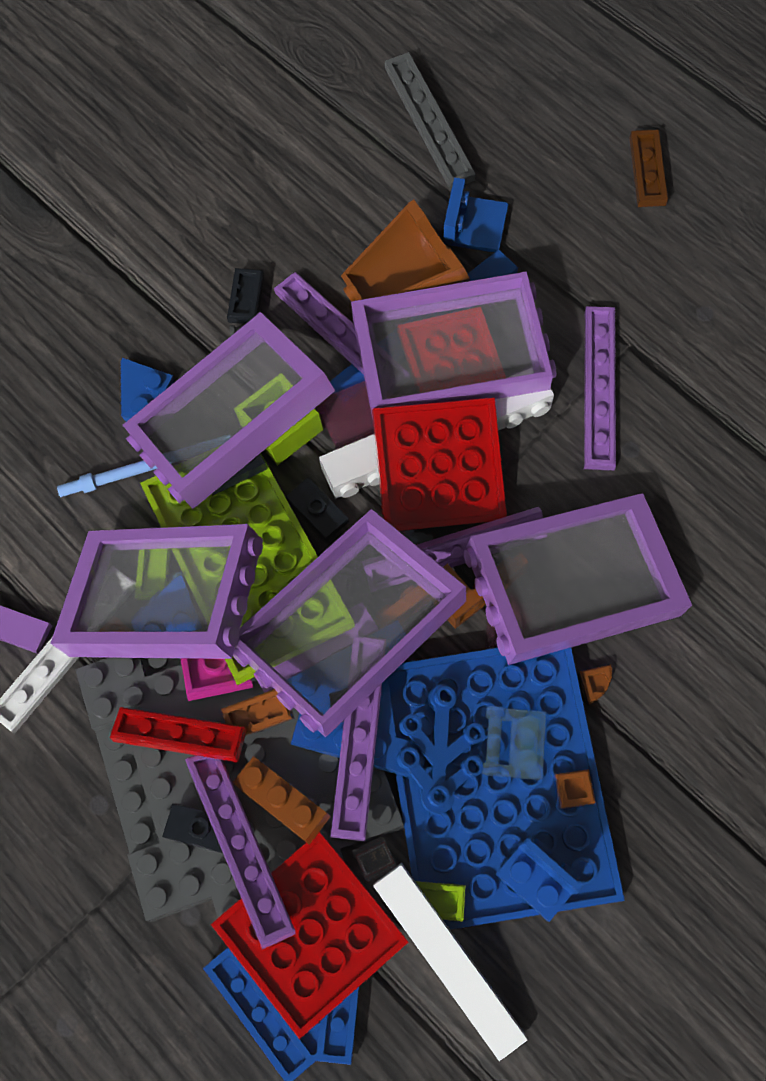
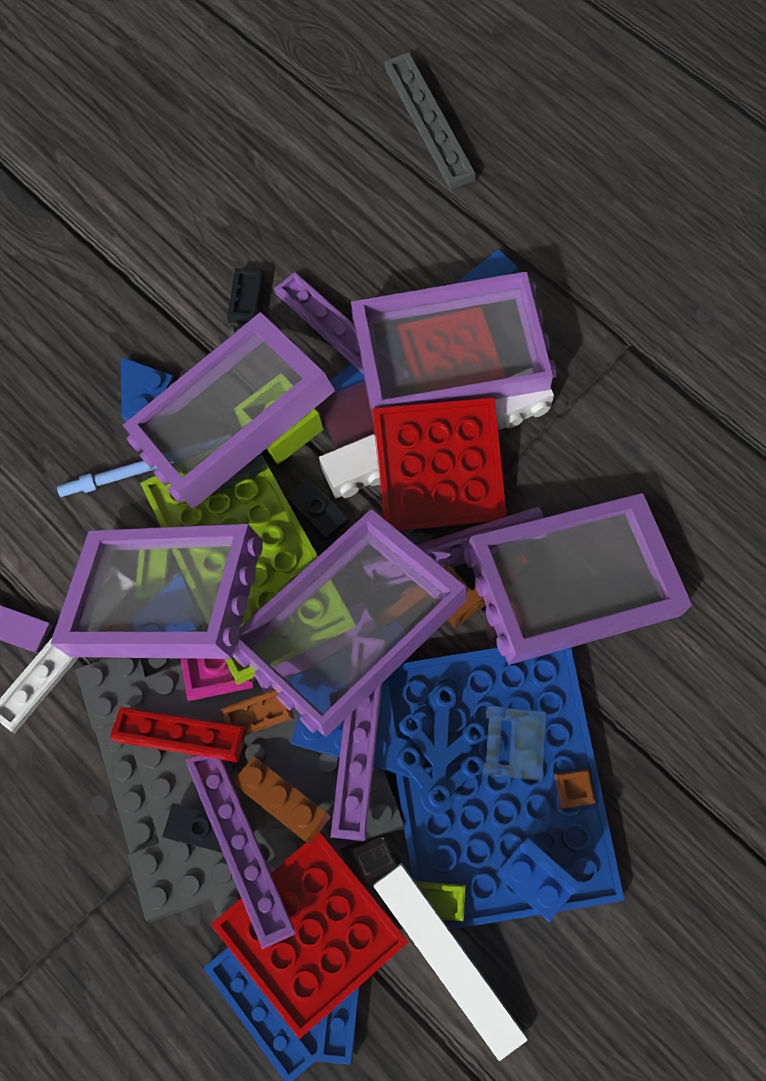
dark orange cone [341,199,470,302] -> none
blue bracket [443,177,508,252] -> none
dark orange tile [579,664,612,705] -> none
medium lavender tile [584,306,616,470] -> none
reddish brown plate [629,130,668,207] -> none

